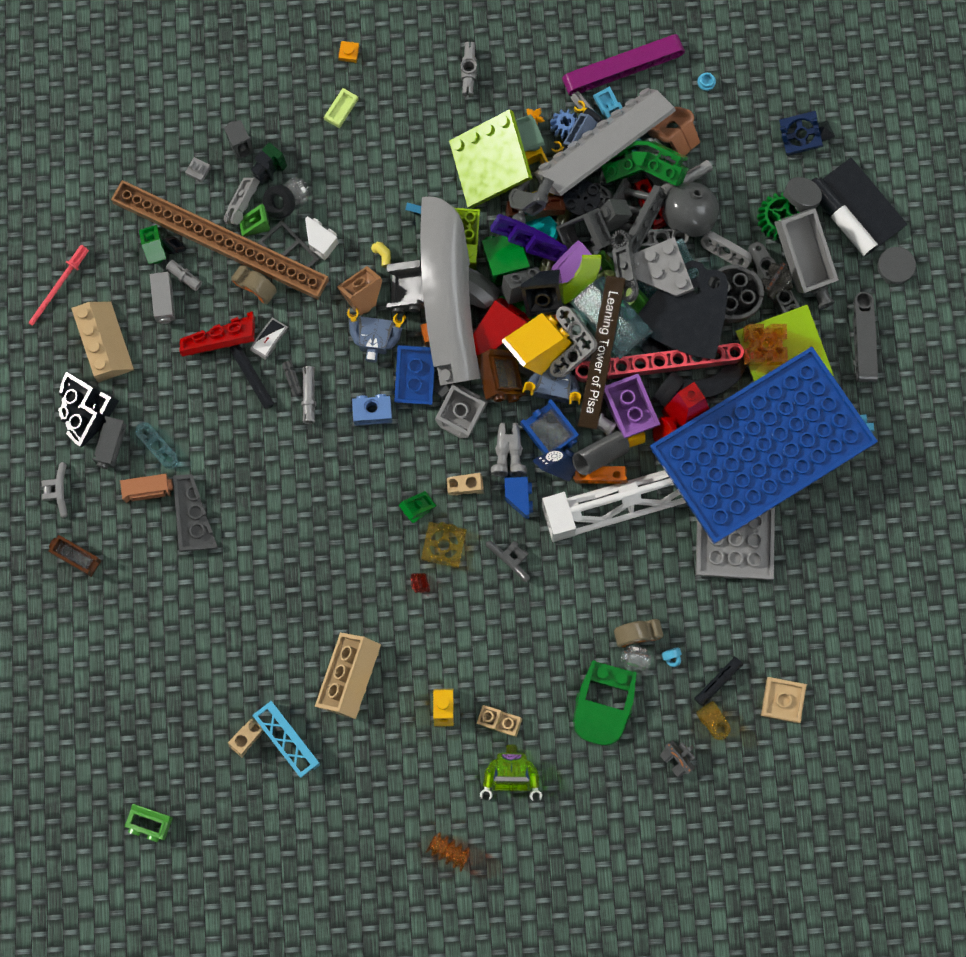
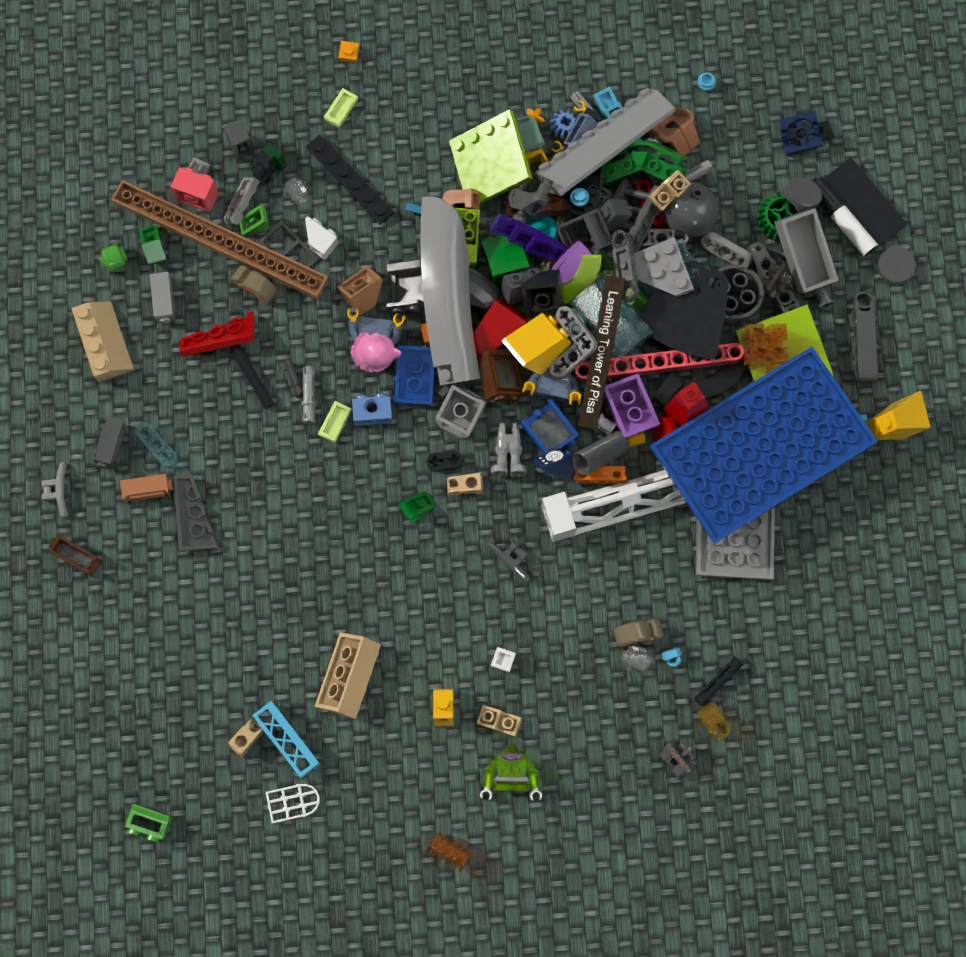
coral piece [29,245,89,325] -> none
black brick [59,372,119,447] -> none
black slope [162,236,186,254] -> none
light grey pin [166,260,202,291] -> none
slope [250,317,288,360] -> none
black tyre [263,185,295,219] -> none
light yellow arm [371,242,391,268] -> none
clear red slope [411,573,430,593] -> none
clear yellow piece [421,522,467,568] -> none
light grey pin [461,42,477,97] -> none
blue slope [504,477,533,519] -> none
magenta beam [562,34,685,96] -> none
green slope [573,660,637,746] -> none
tan tile [761,677,807,724] -> none
none -> bright green head [99,244,128,272]
none -> coral brick [171,167,219,213]
none -> white window [266,784,320,824]
none -> black plate [306,135,394,225]
none -> yellowish green tile [318,401,352,443]
none -> bright pink hair [351,332,401,372]
none -> black beam [427,451,463,472]
none -> nougat leg [442,189,480,209]
none -> white tile [491,647,516,673]
none -> medium azure plate [570,188,589,207]
none -> tan slope [648,170,691,211]
none -> yellow slope [866,391,931,440]

